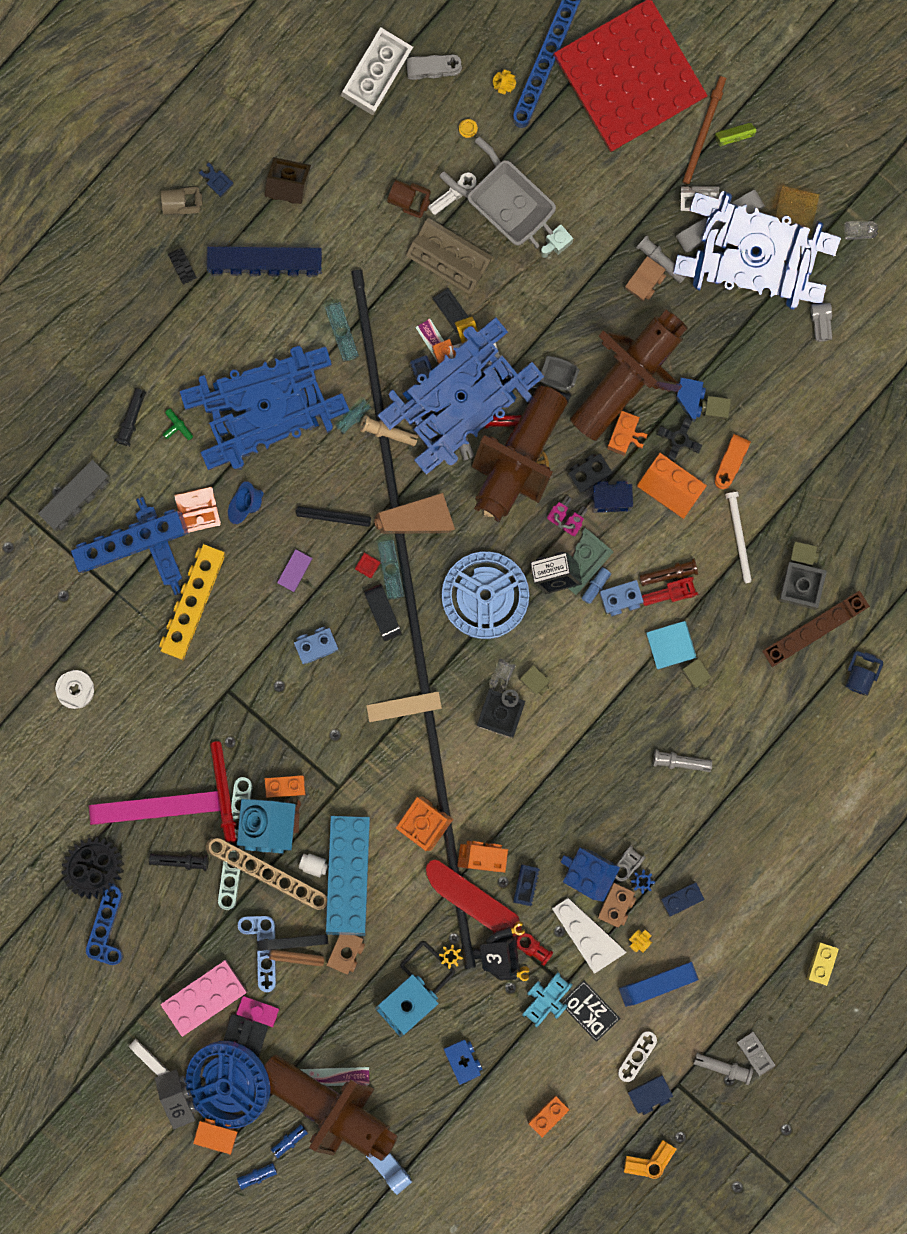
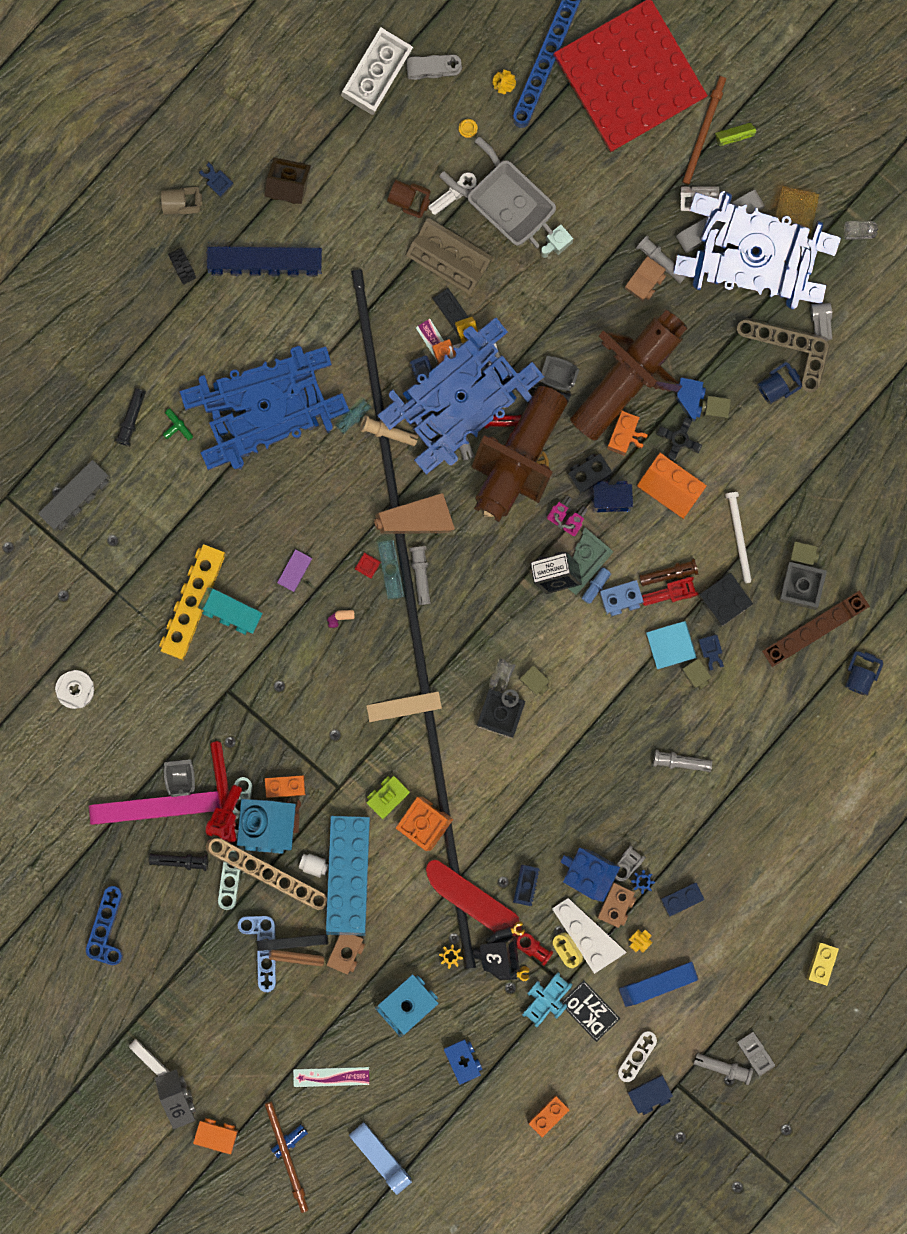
black gear [61,837,124,900] -> none
blue brick [71,509,189,573] -> none
blue plate [136,497,182,595] -> none
bright pink brick [160,960,248,1037] -> none
slope [175,486,221,532] -> none
blue piece [186,1041,270,1128] -> none
black bracket [223,1014,268,1058] -> none
blue piece [228,481,264,524] -> none
dark pink tile [237,996,279,1027] -> none
blue pin [237,1163,277,1190] -> none
reddish brown piece [264,1055,397,1161] -> none
medium blue brick [294,627,339,665] -> none
black axle [296,506,371,527] -> none
clear light blue piece [325,302,359,362] -> none
black beam [364,584,402,642] -> none
black piece [400,941,455,994] -> none
light blue piece [442,552,529,639] -> none
orange piece [457,841,508,873] -> none
light orange piece [624,1140,677,1179] -> none
orange piece [714,434,751,490] -> none
none -> dark grey piece [164,759,195,797]
none -> teal brick [198,587,263,635]
none -> red connector [206,785,242,840]
none -> dark orange bar [265,1101,308,1213]
none -> arm [327,610,354,628]
none -> lime brick [367,776,410,819]
none -> light grey pin [409,546,431,605]
none -> light yellow beam [553,933,583,968]
none -> black brick [698,573,753,627]
none -> dark blue plate [698,635,724,671]
none -> dark tan beam [737,318,830,392]
none -> dark blue piece [757,362,802,405]

